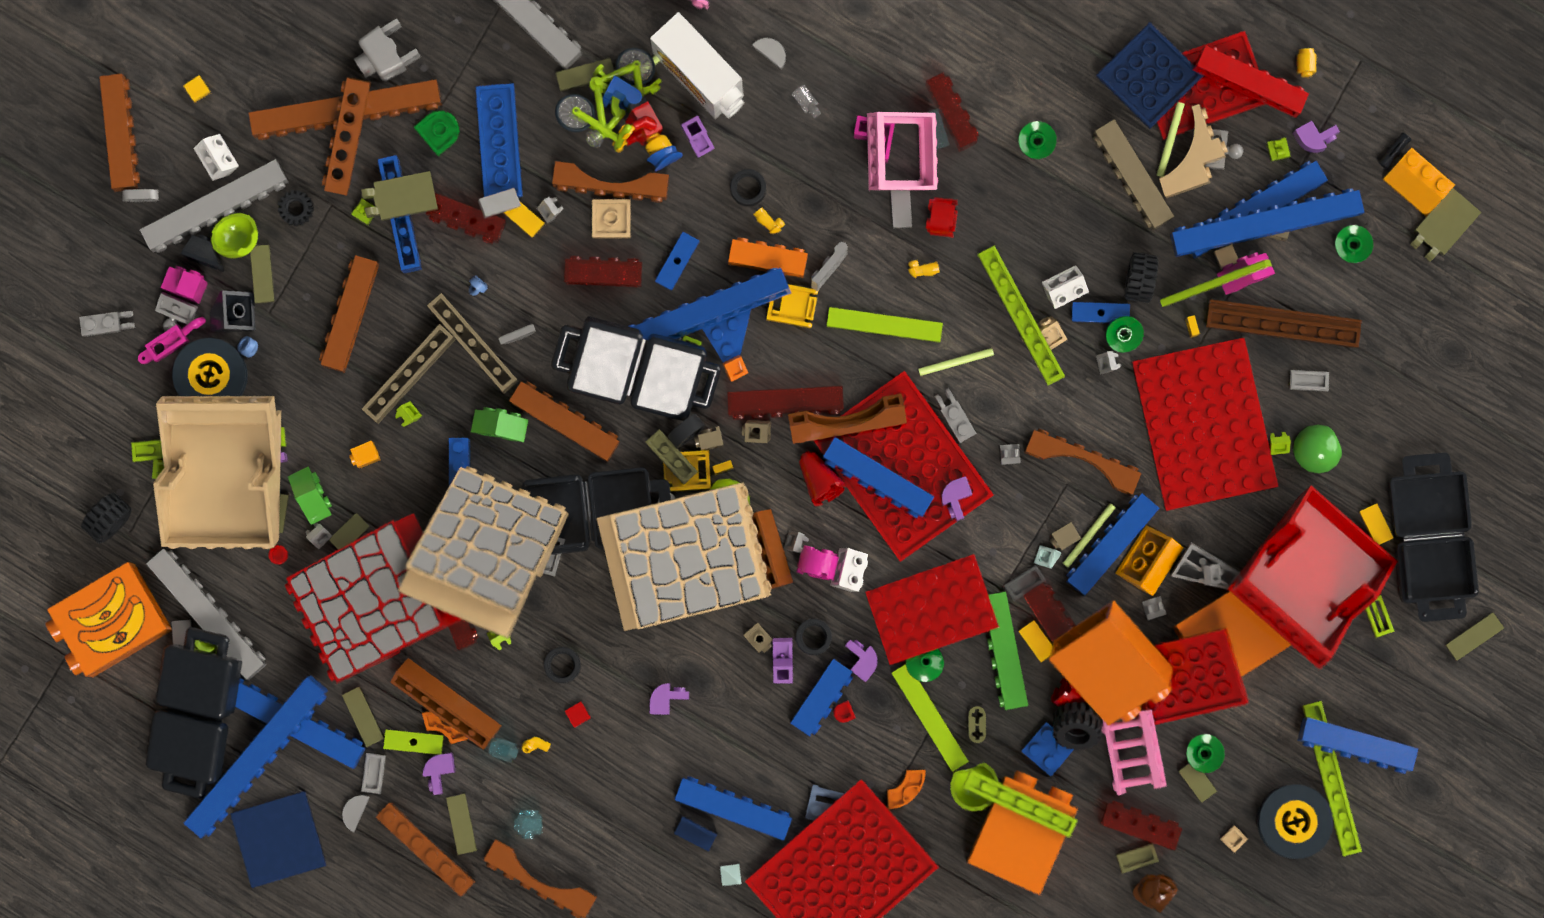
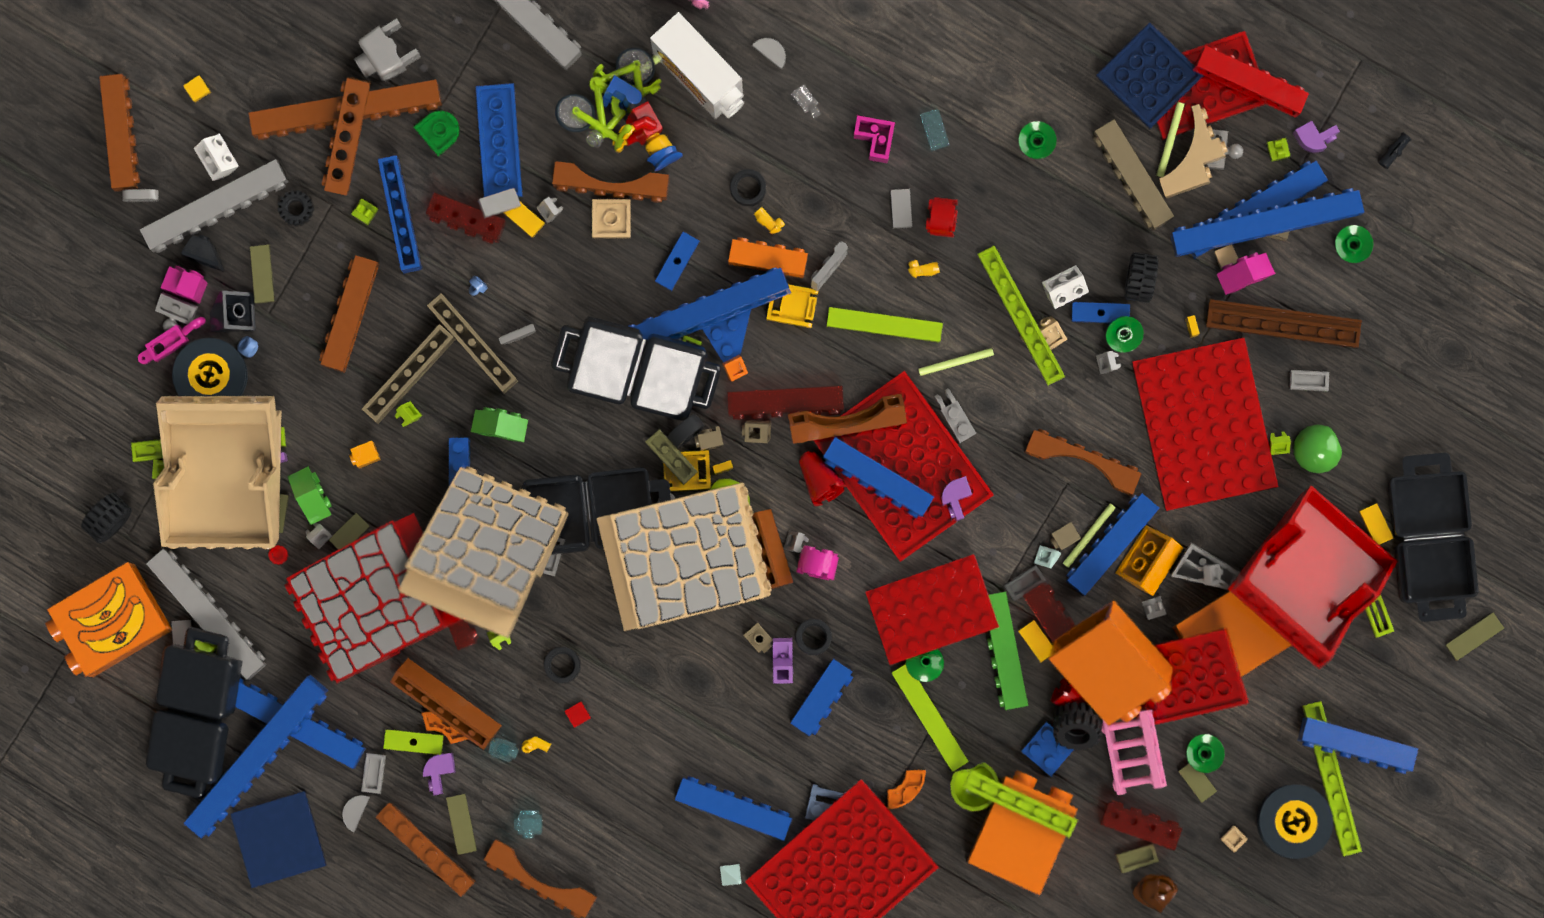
light grey hinge [79,311,135,337] -> none
lime cylinder [211,213,258,259] -> none
olive tile [342,687,385,747] -> none
olive tile [361,171,438,221] -> none
dark orange brick [509,381,620,462] -> none
olive tile [556,58,614,92] -> none
clear red brick [564,256,643,288] -> none
medium lavender brick [650,683,689,715] -> none
dark blue panel [674,816,717,852] -> none
medium lavender brick [680,115,715,158] -> none
white brick [831,548,868,592] -> none
red tile [834,700,856,723] -> none
medium lavender brick [845,639,877,682] -> none
bright pink piece [867,112,938,190] -> none
clear red brick [925,72,979,152] -> none
olive beam [968,706,986,743] -> none
light grey tile [1000,444,1021,465] -> none
lime tile [1160,259,1272,307] -> none
yellow brick [1297,48,1316,77] -> none
light orange slope [1383,147,1455,217] -> none
olive tile [1410,188,1481,262] -> none

